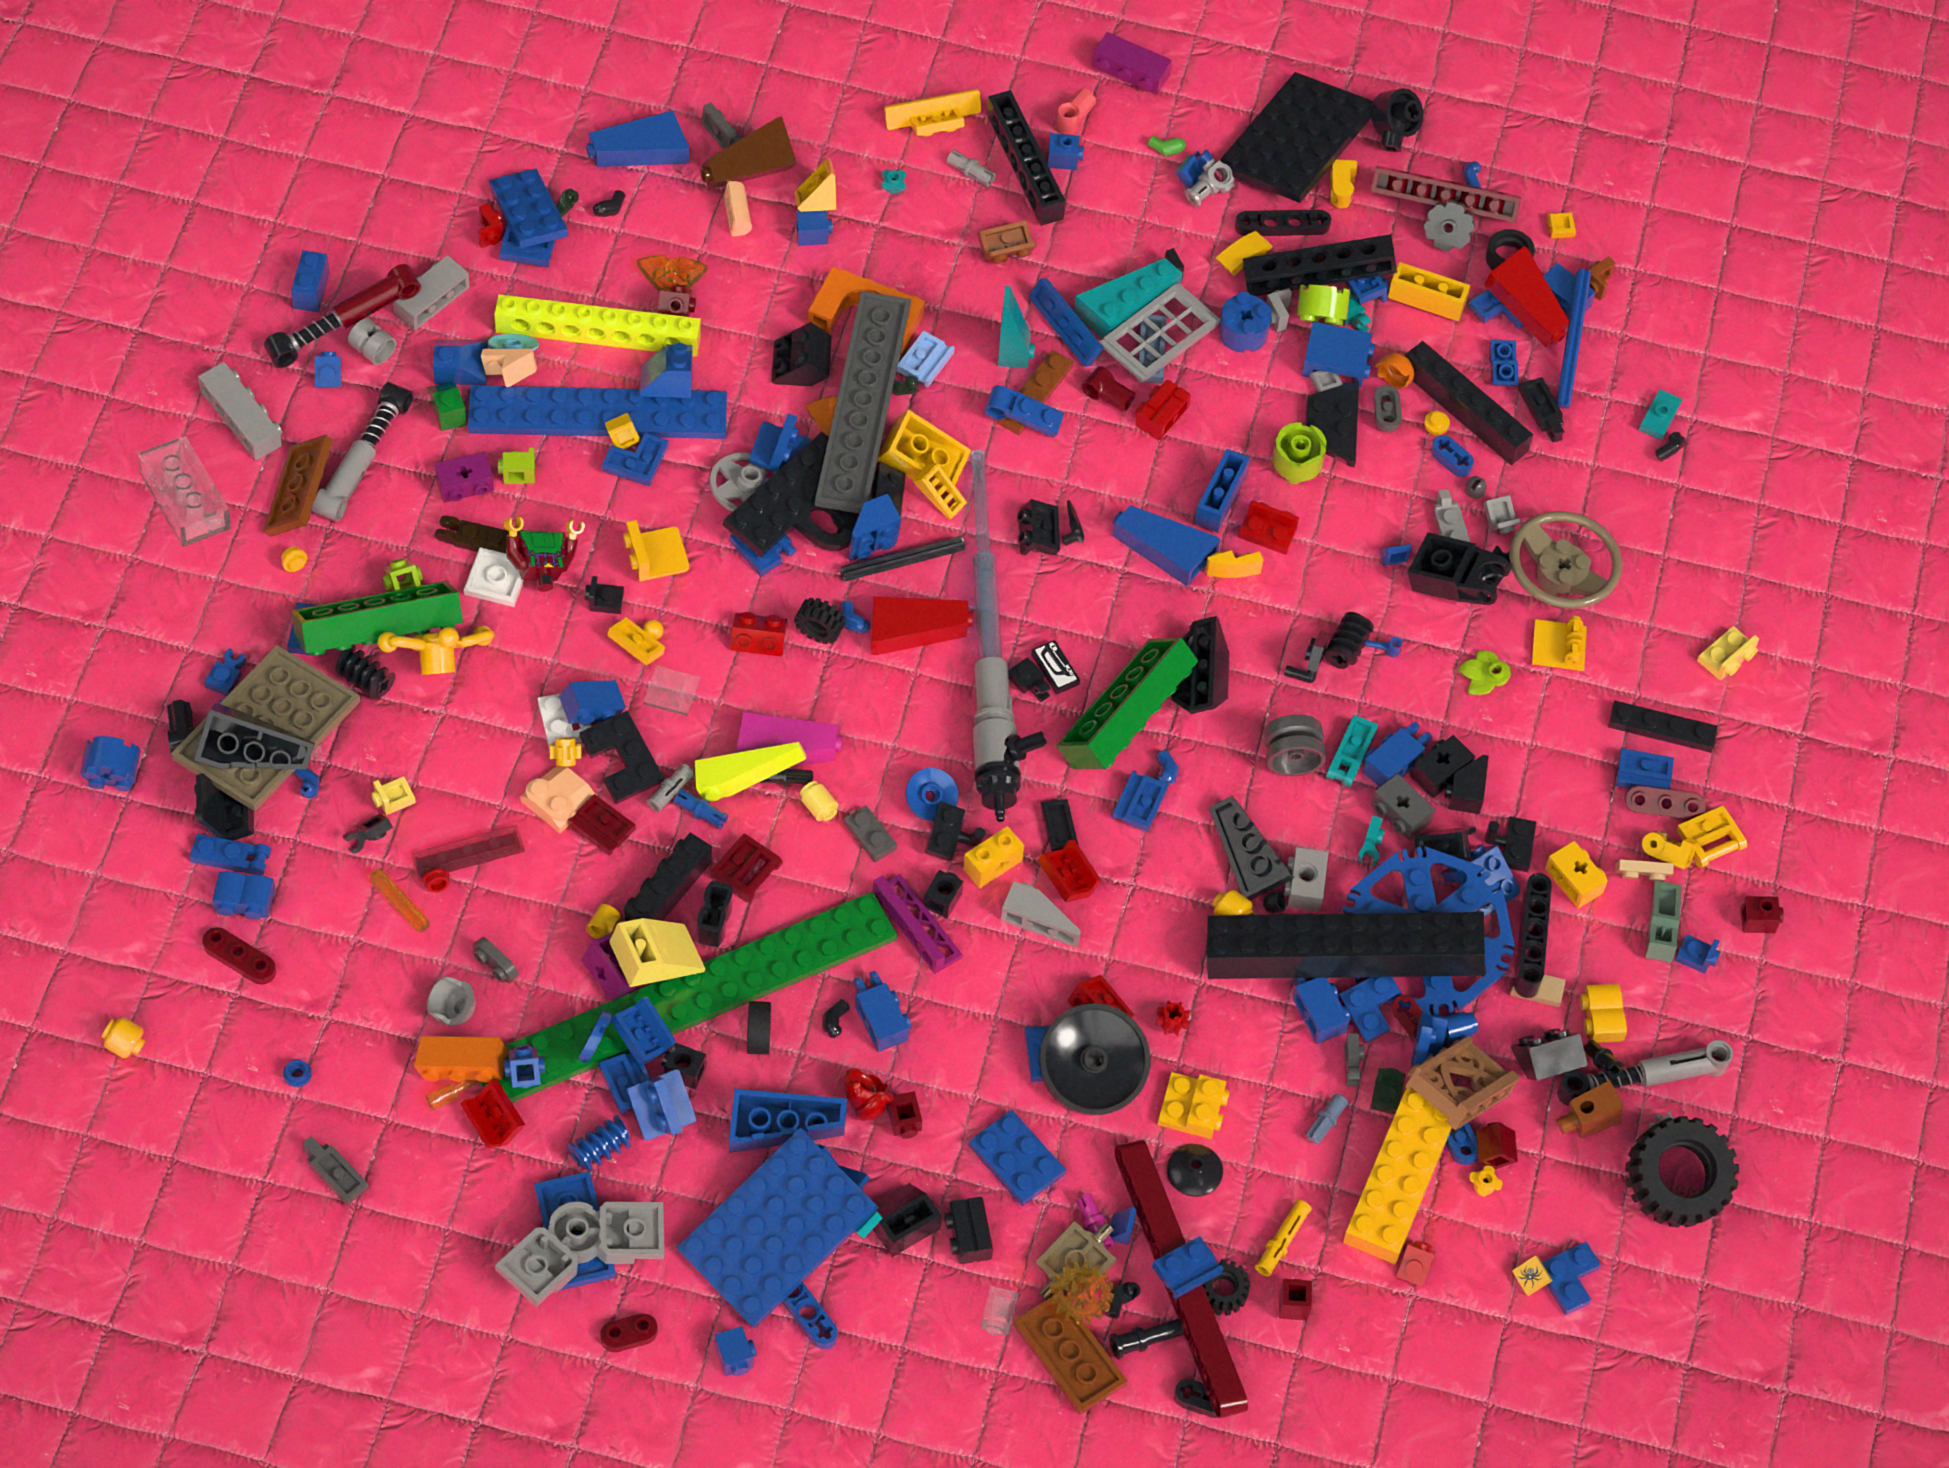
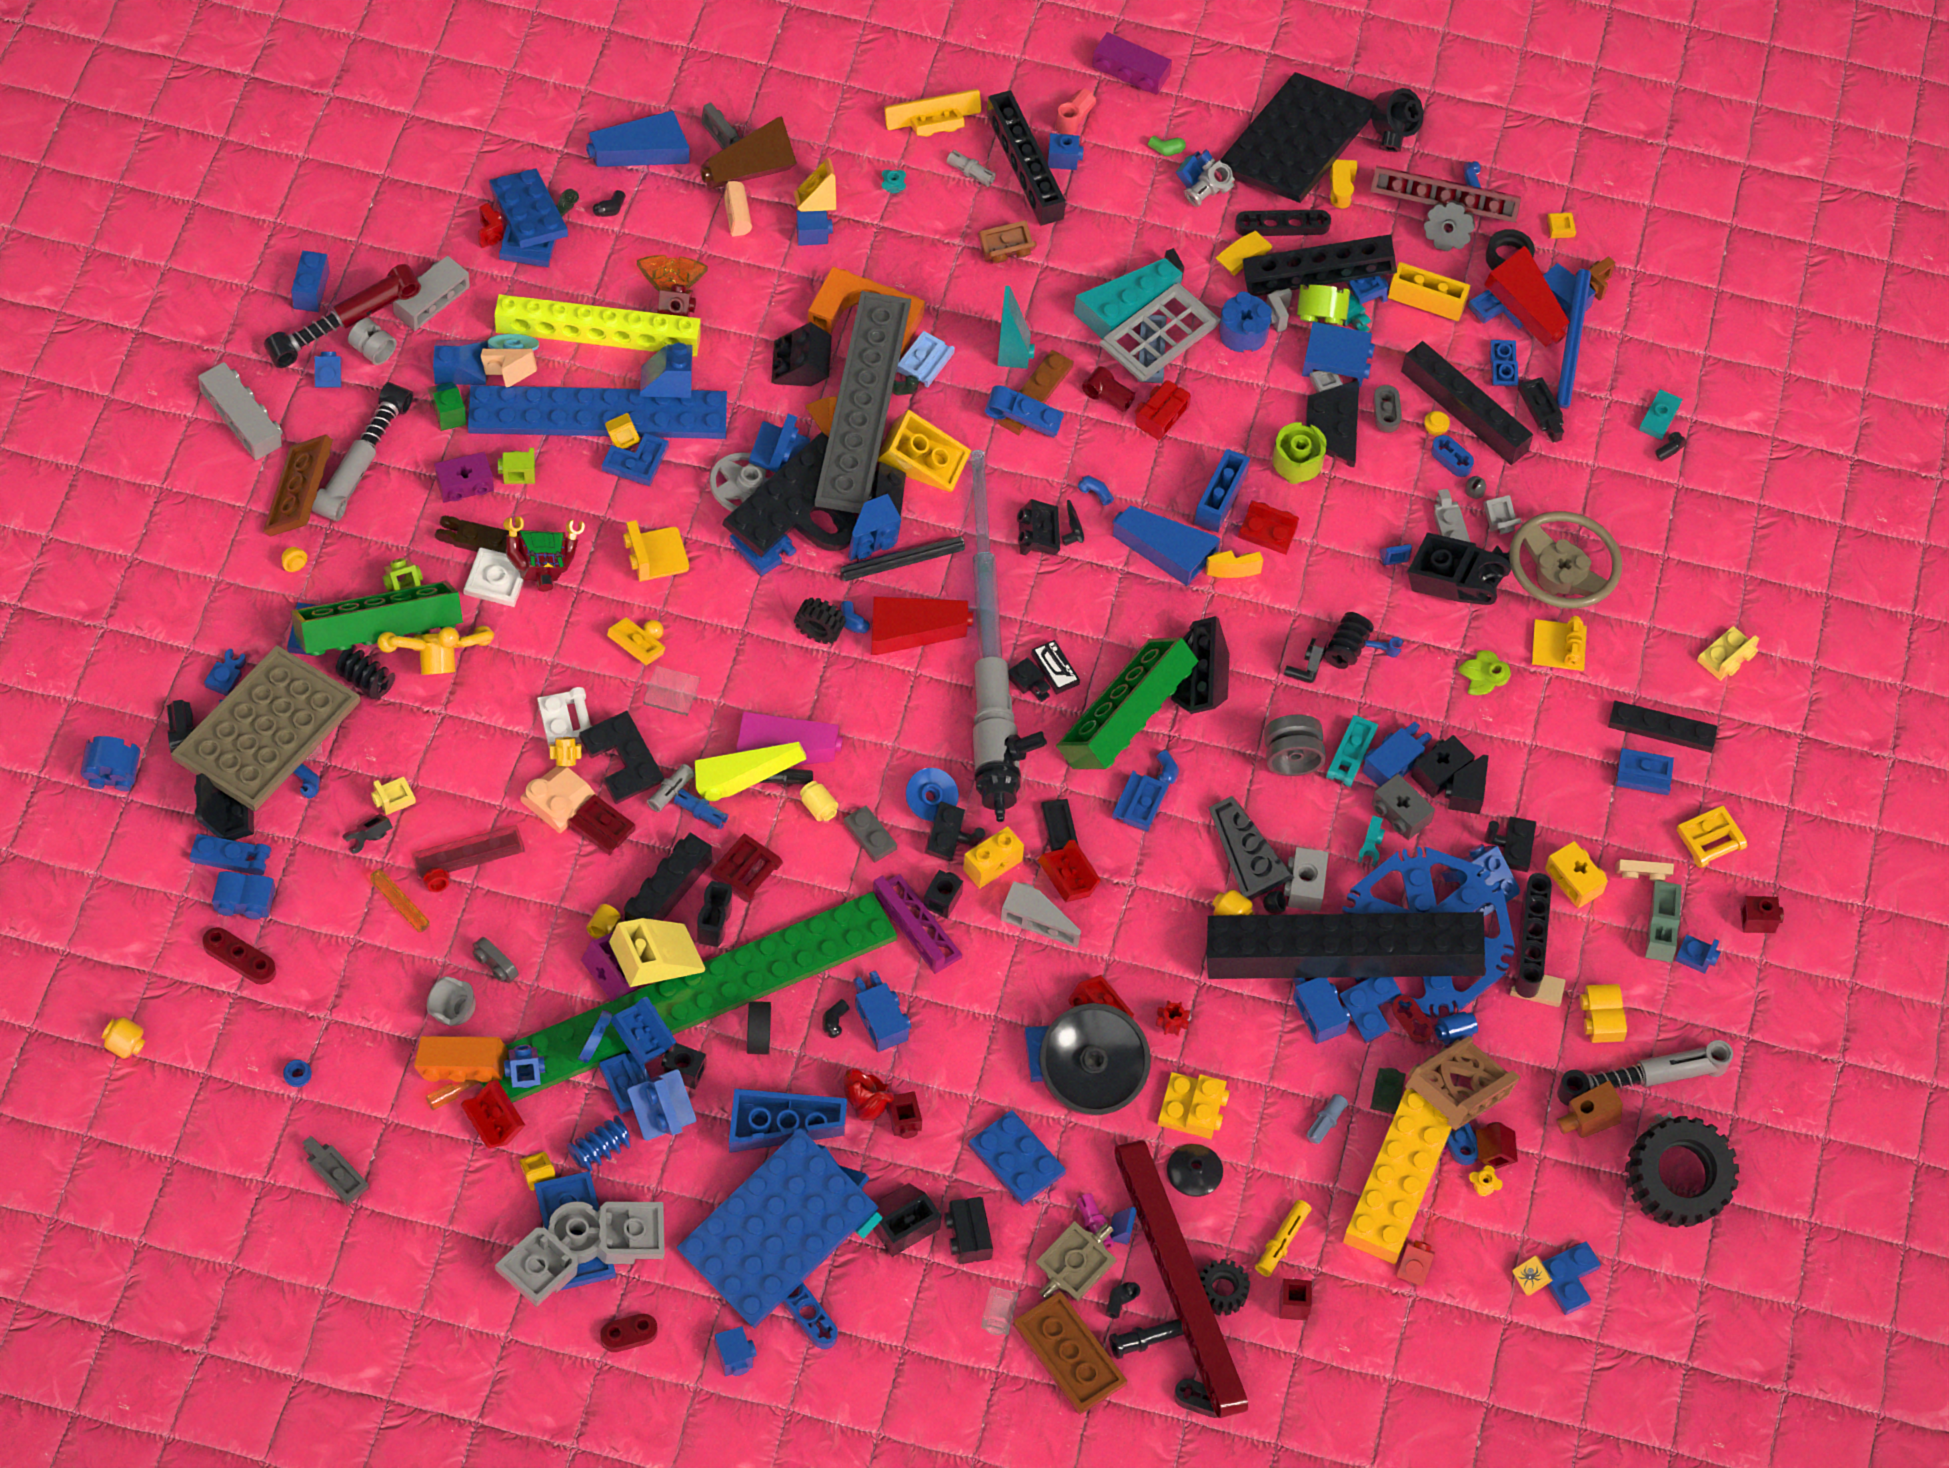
clear brick [137,436,231,547] -> none
black wedge [194,703,315,770] -> none
blue brick [559,680,626,725] -> none
black bracket [585,576,624,614] -> none
red bracket [730,612,788,656] -> none
yellow slope [912,463,967,520] -> none
blue plate [1028,278,1103,367] -> none
clear yellow gear [1051,1261,1114,1325] -> none
blue plate [1152,1236,1224,1299] -> none
dark grey plate [1344,1033,1364,1086] -> none
orange hair [1375,353,1414,389] -> none
blue bracket [1411,1013,1448,1069] -> none
black panel [1414,826,1476,859] -> none
slope [1511,1028,1588,1080] -> none
black axle [1584,1040,1624,1078] -> none
dark red plate [1625,784,1706,819] -> none
yellow leg [1642,830,1699,869] -> none
none -> yellow slope [519,1151,556,1191]
none -> blue arm [1077,475,1114,506]

